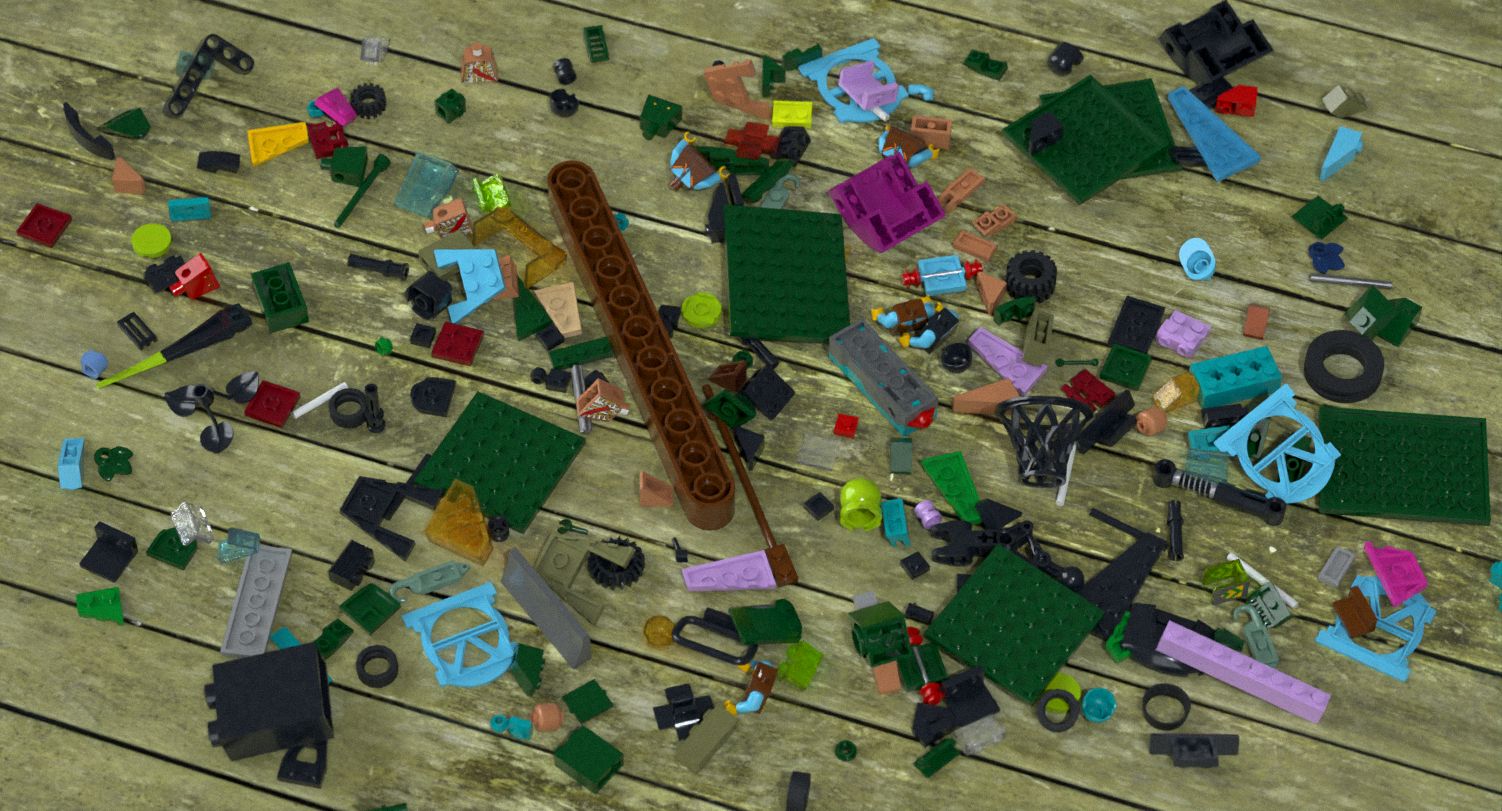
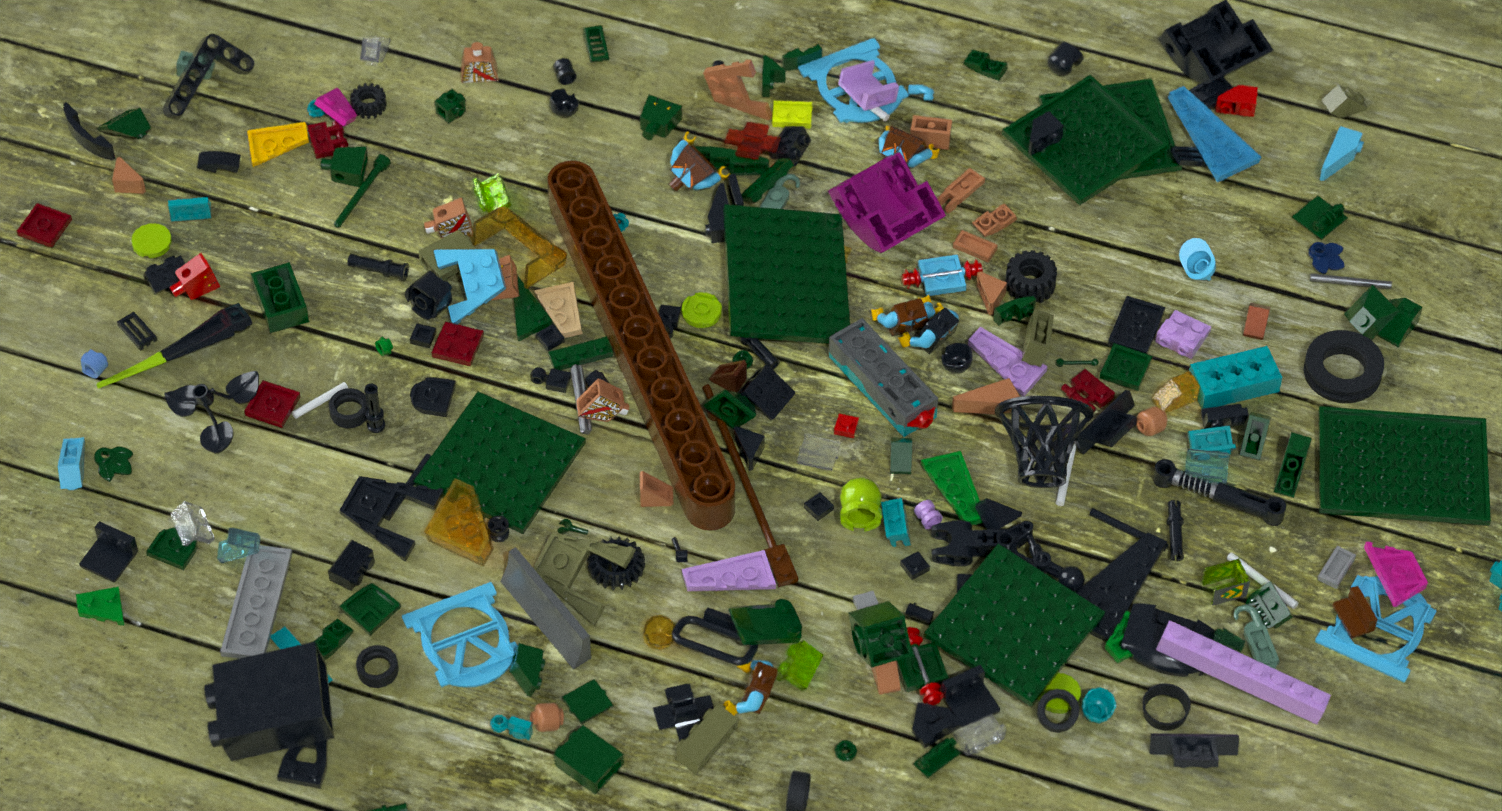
sand green plate [389,560,471,603] -> none
clear light blue slope [394,151,459,218] -> none
medium azure window [1214,383,1341,504] -> none

